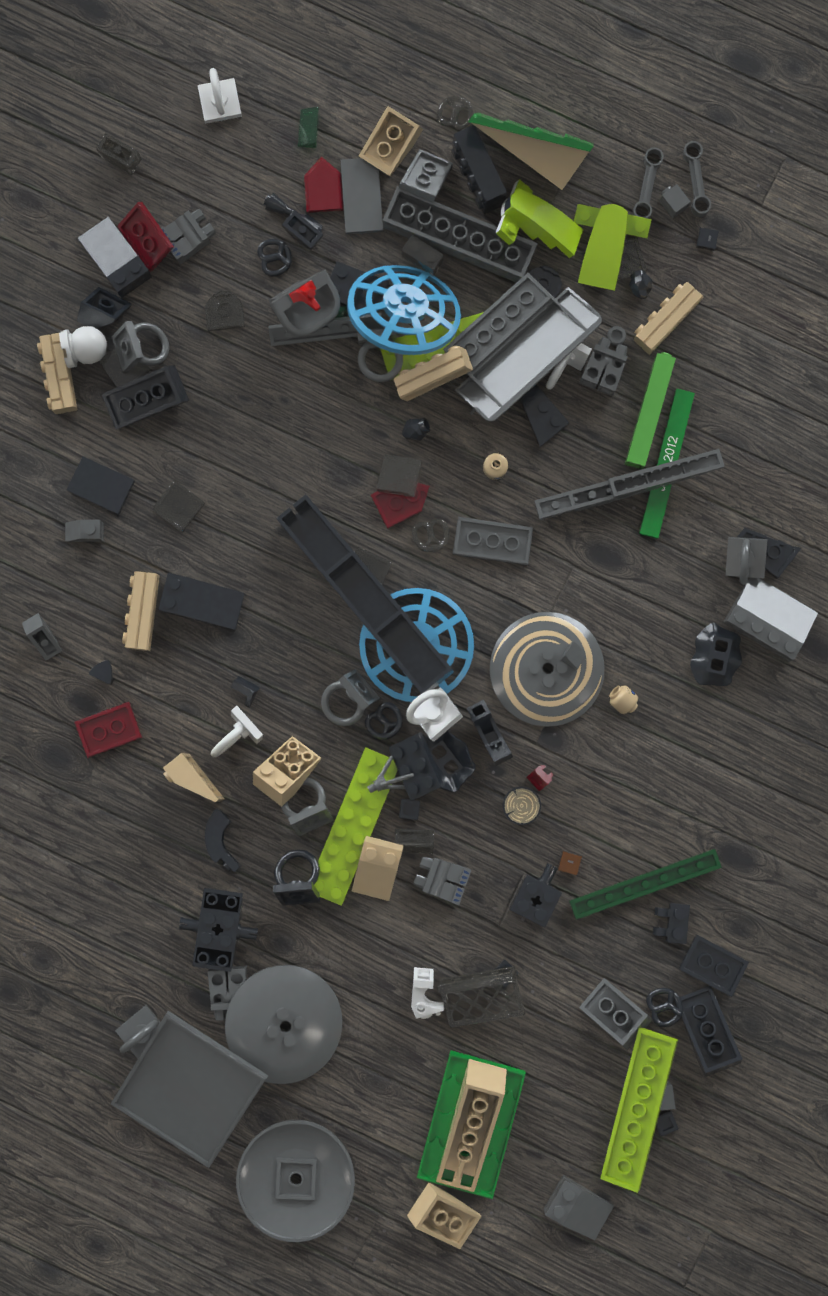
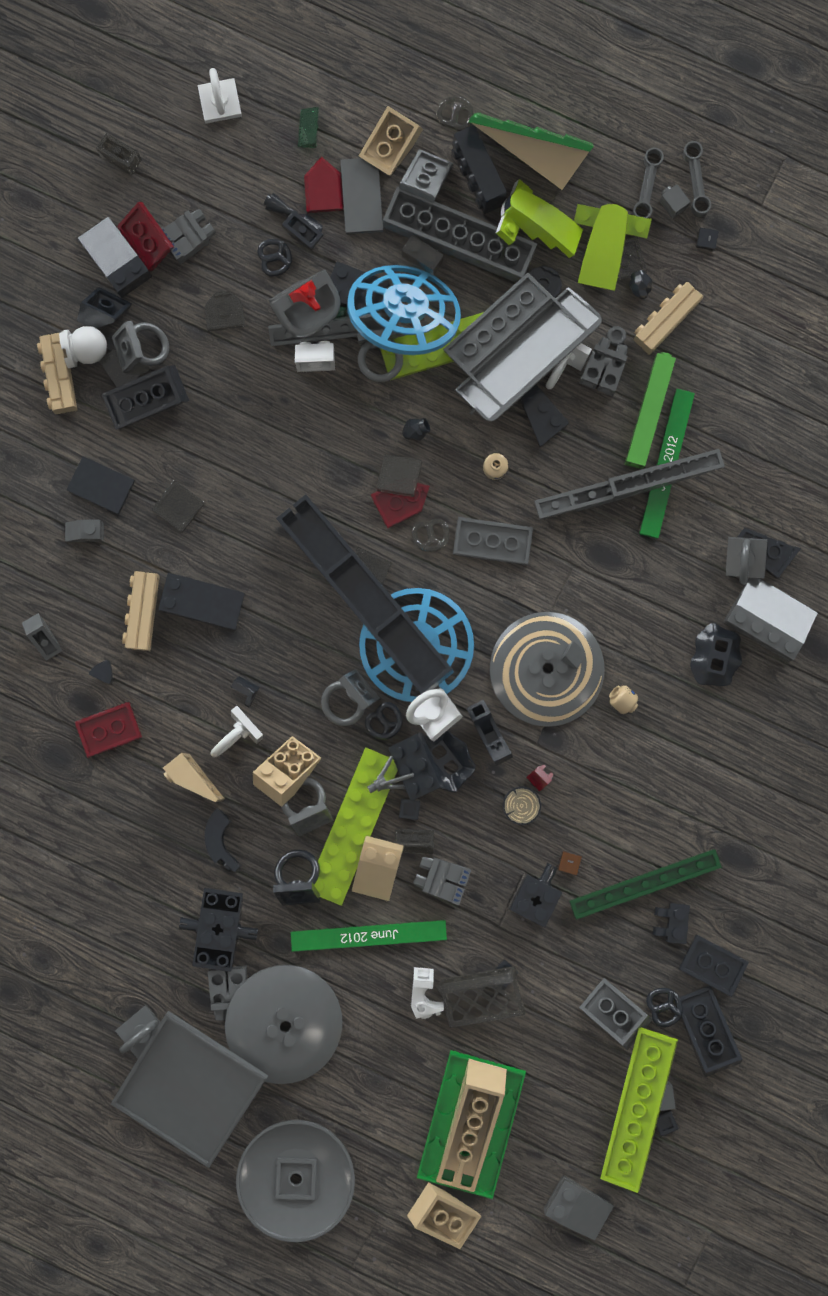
tan brick [394,346,473,401] -> none
none -> green tile [291,920,447,951]
none -> white slope [295,341,335,372]

